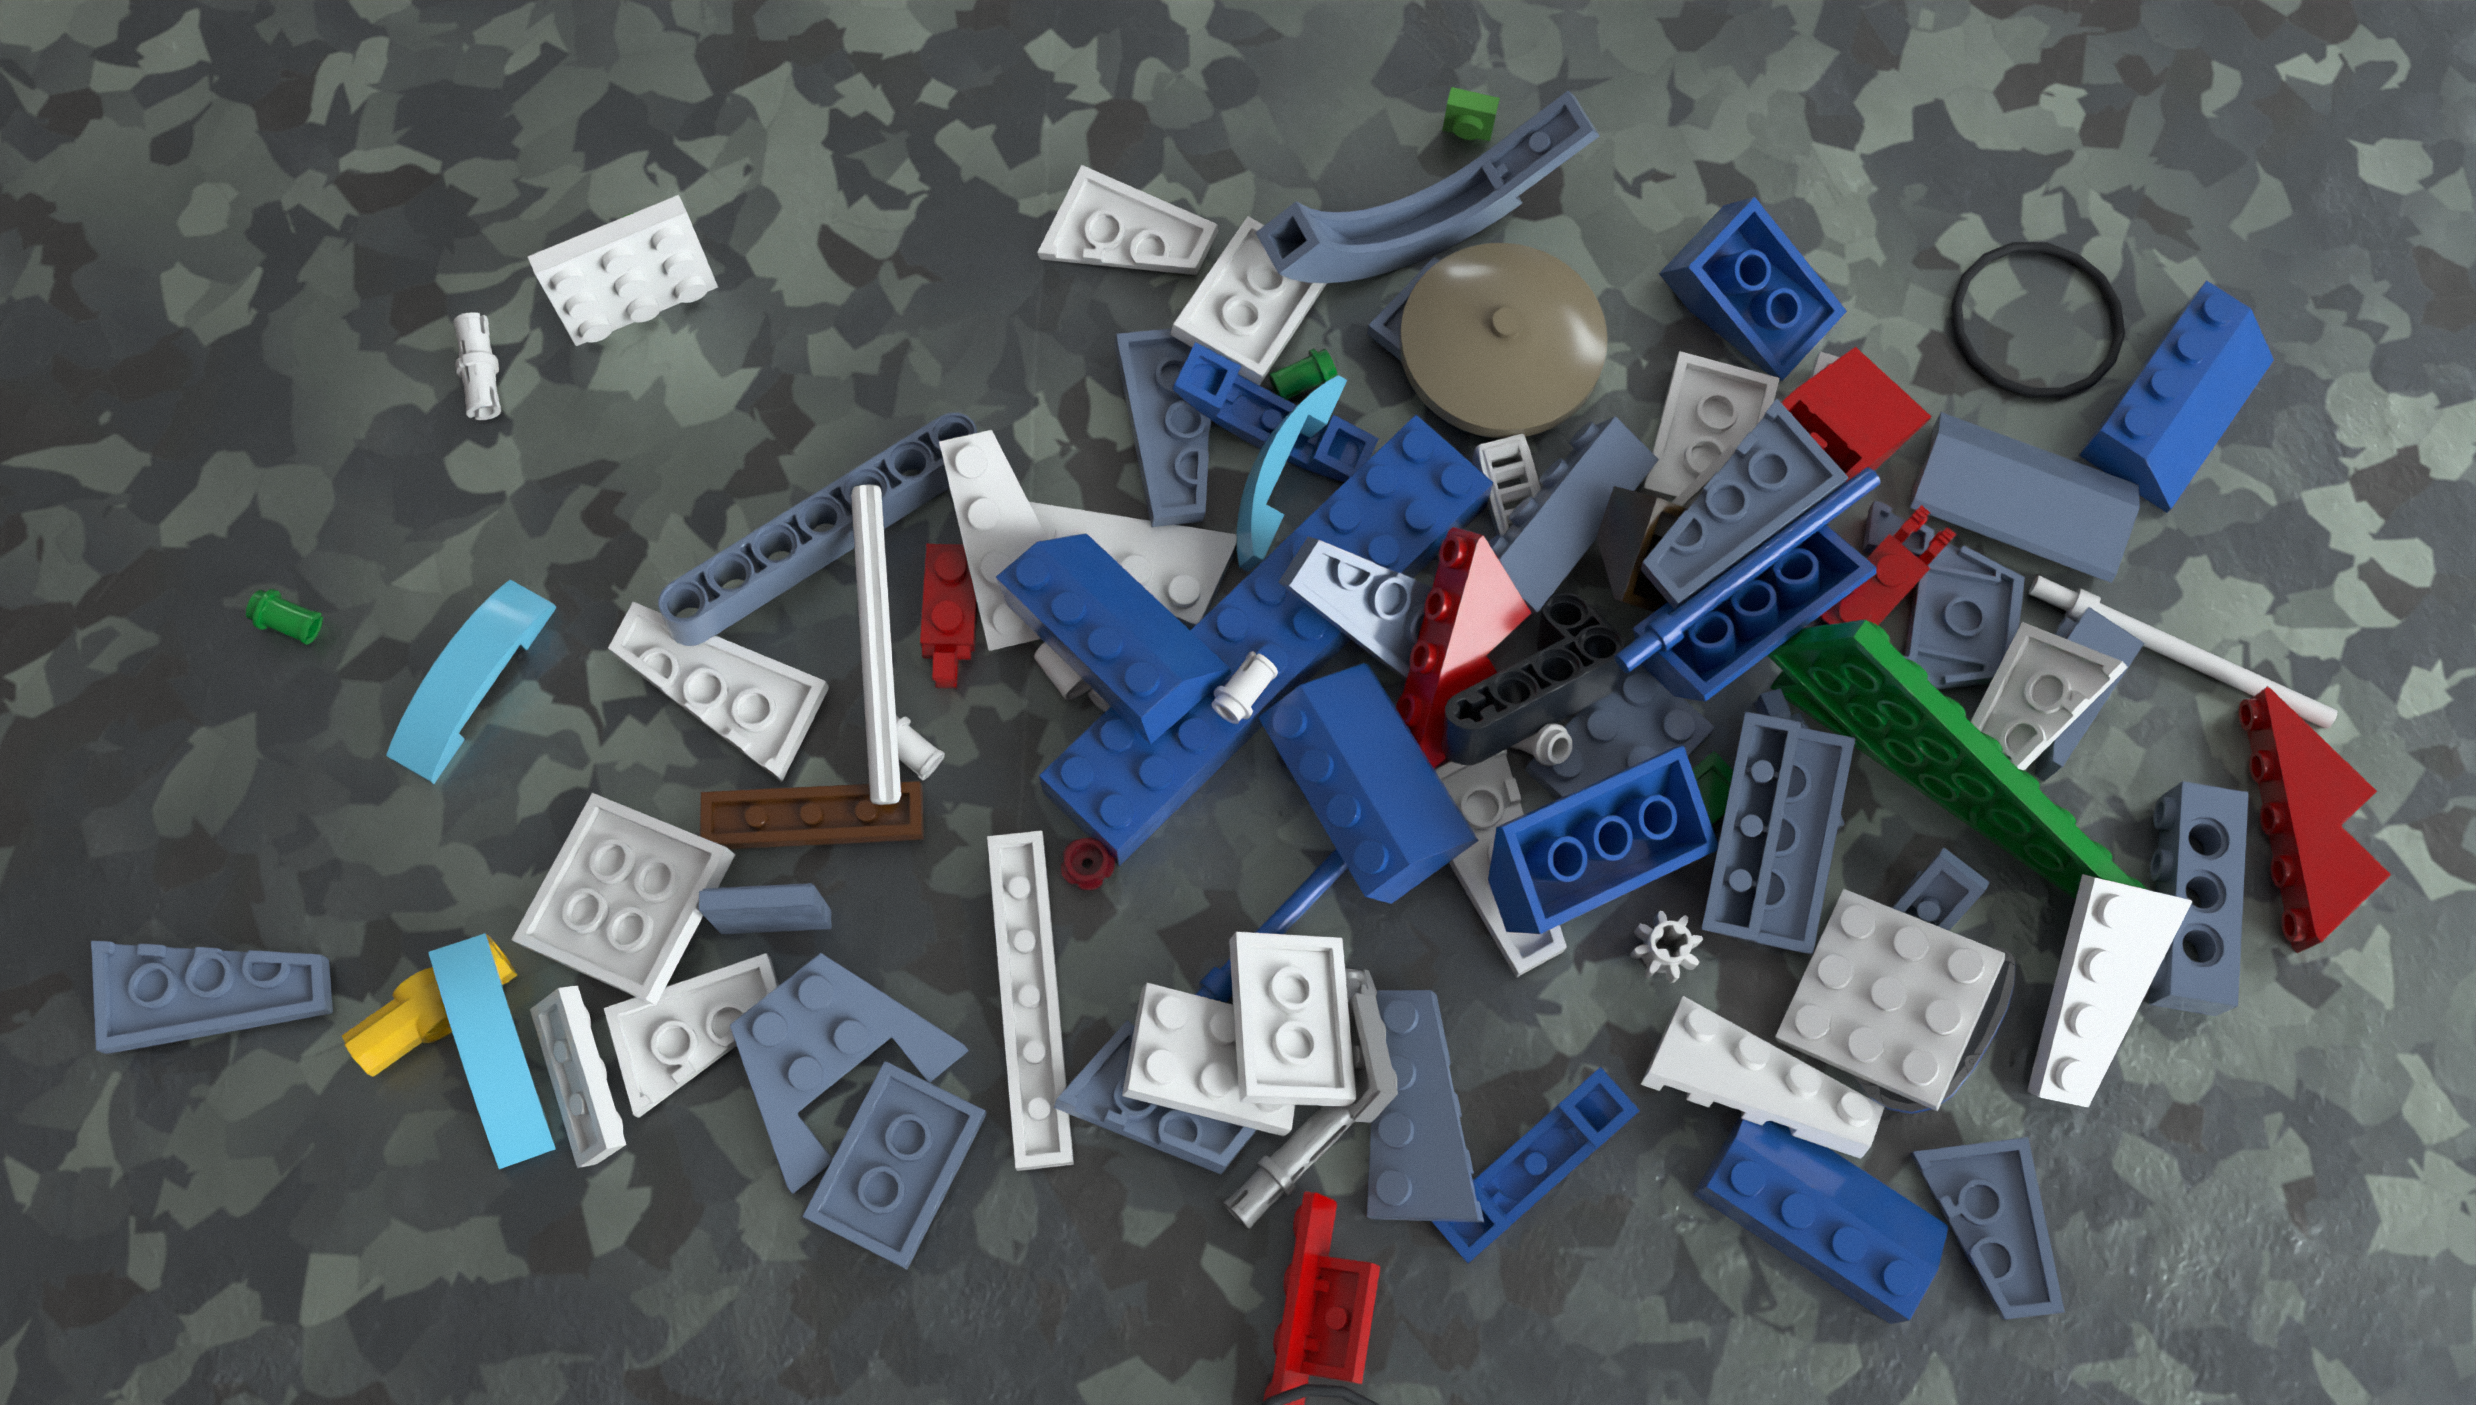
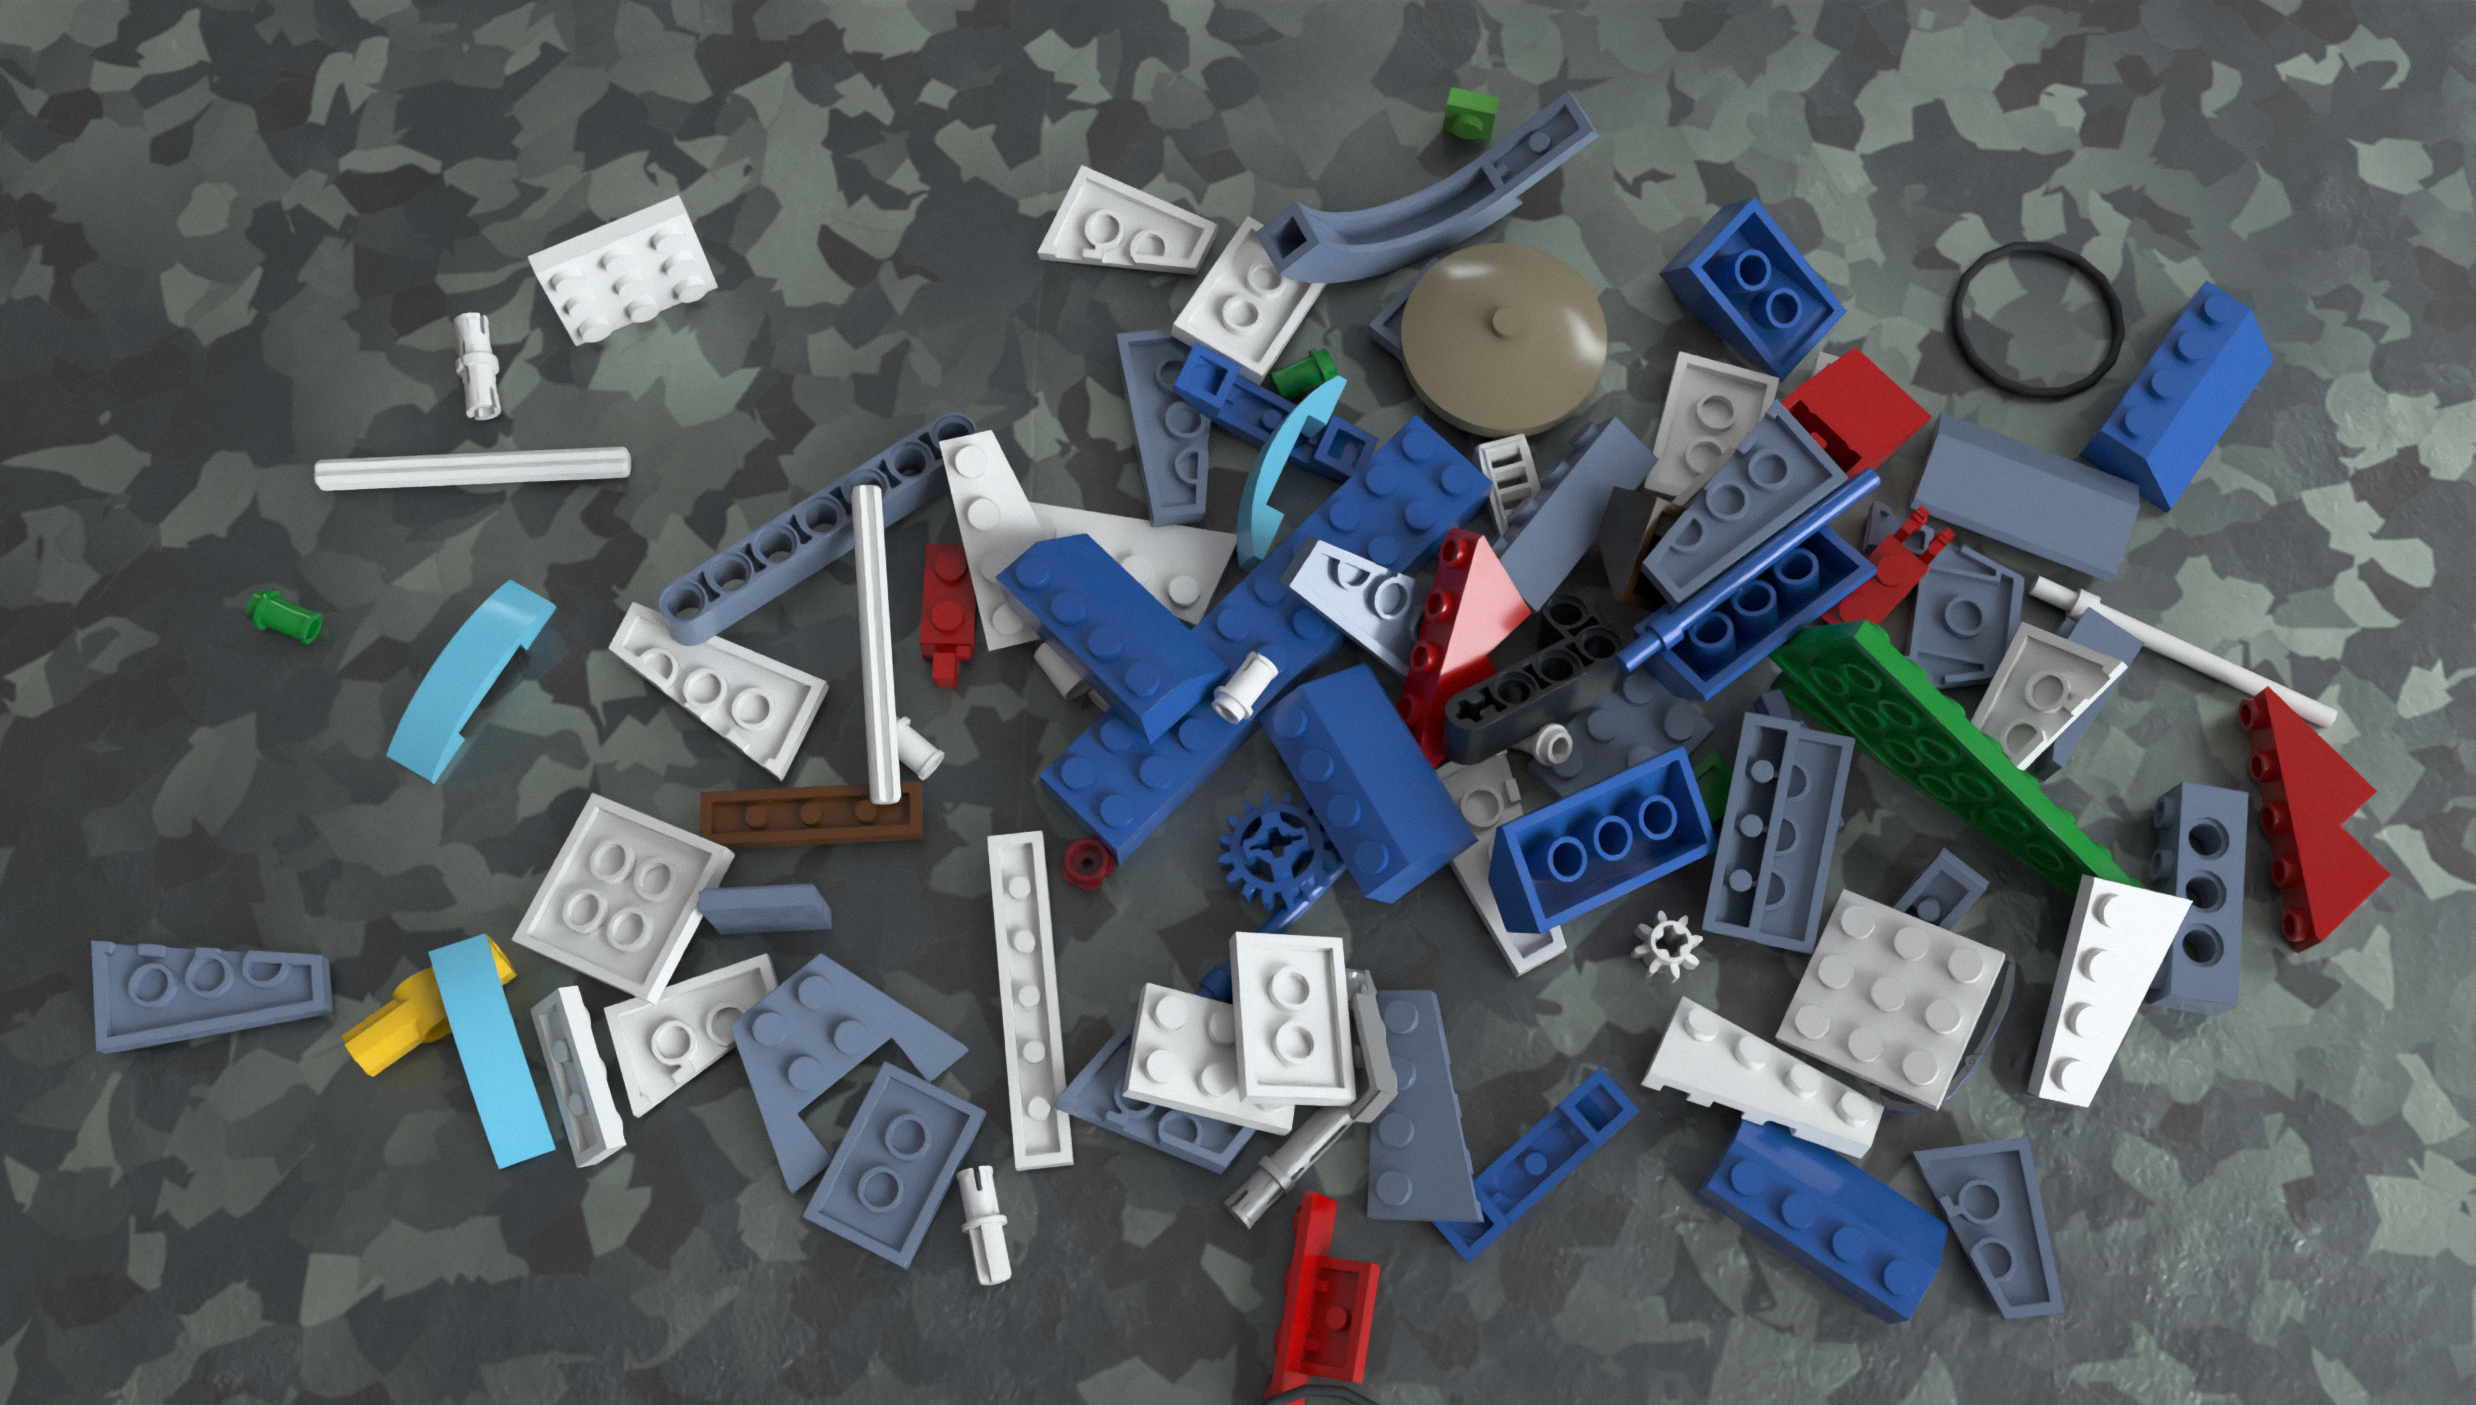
none -> white axle [314,447,631,491]
none -> white axle [956,1166,1012,1285]
none -> blue gear [1218,791,1338,912]

